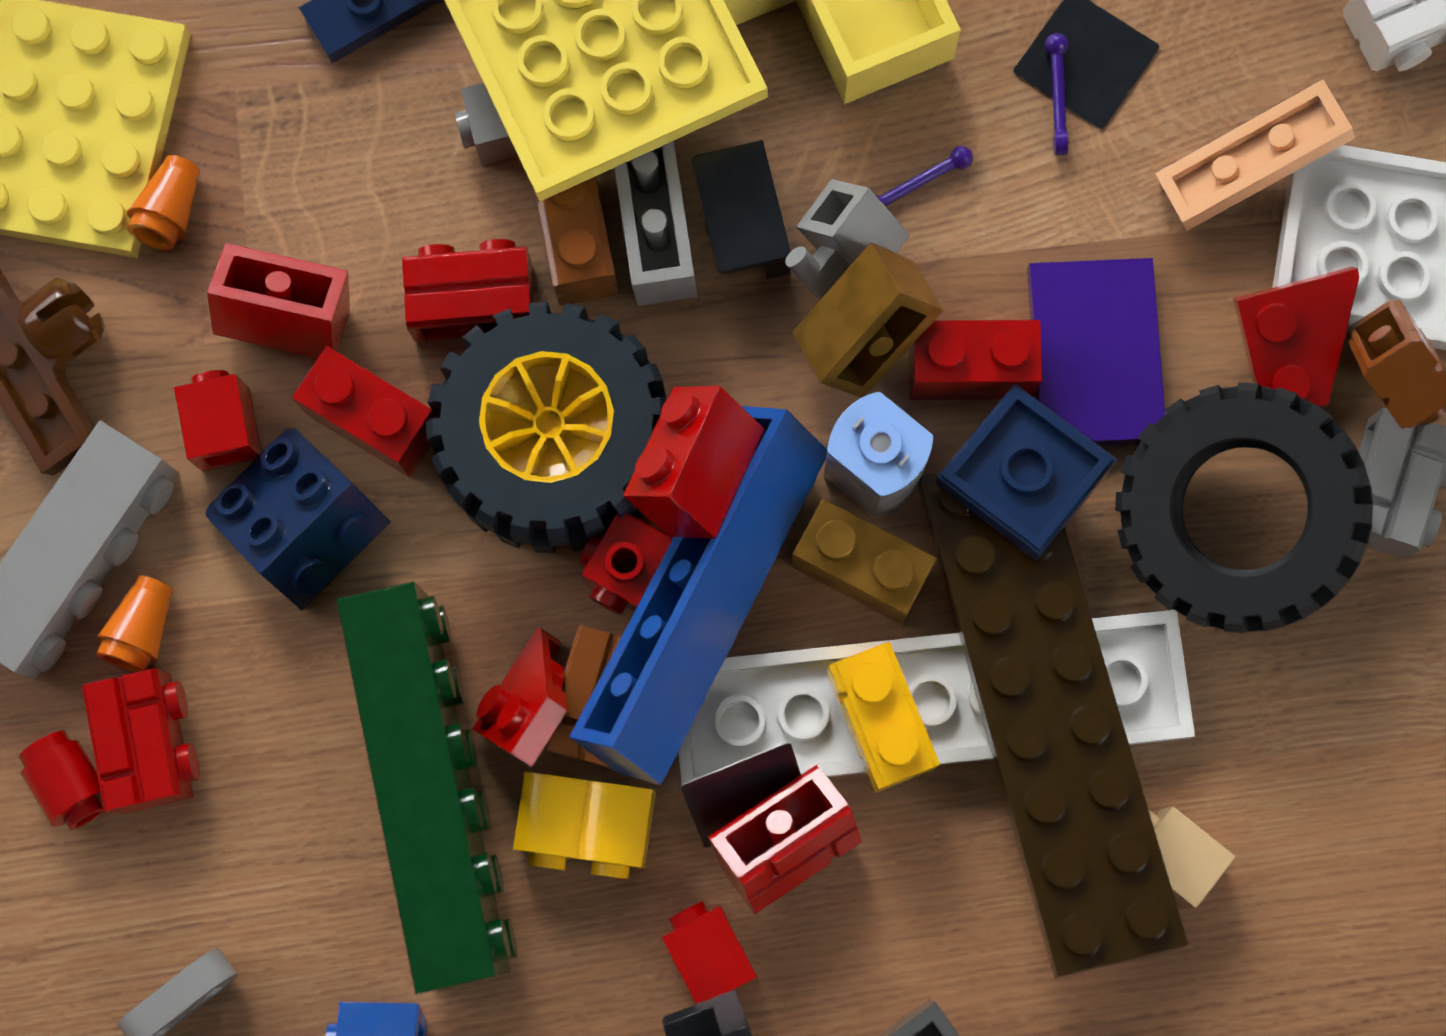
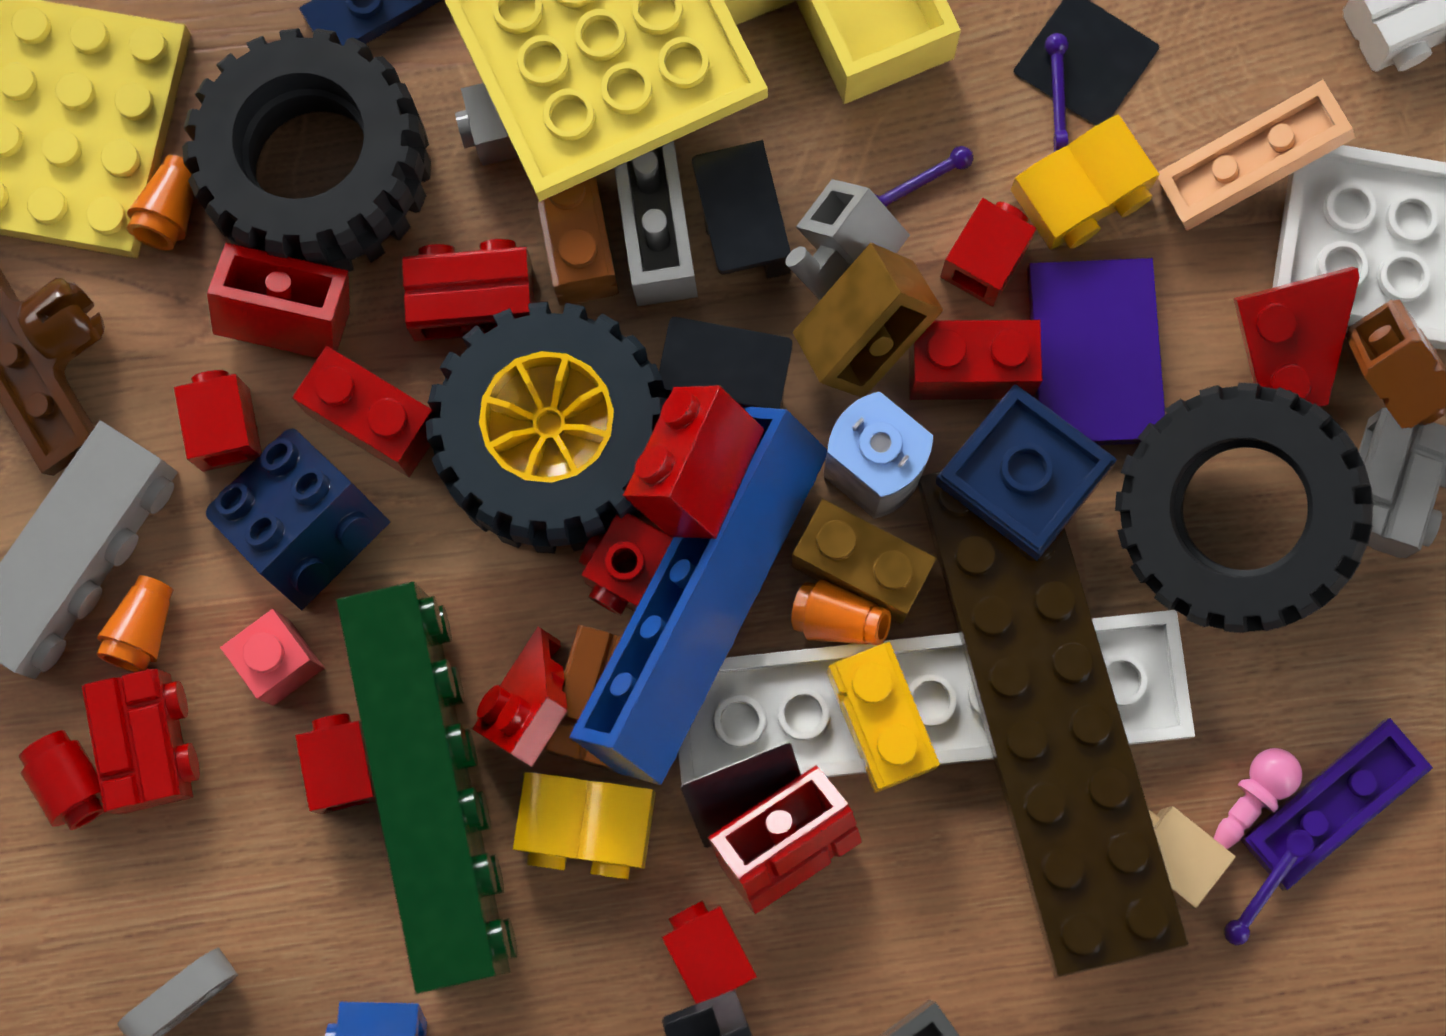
none -> black tyre [182,28,431,272]
none -> coral brick [220,609,325,706]
none -> red brick [295,713,377,814]
none -> black panel [659,317,793,409]
none -> orange cone [791,579,891,645]
none -> red brick [940,198,1037,307]
none -> yellow brick [1011,114,1160,250]
none -> bright pink bar [1214,748,1302,849]
none -> dark purple hinge [1224,829,1313,945]
none -> dark purple tile [1241,718,1433,890]

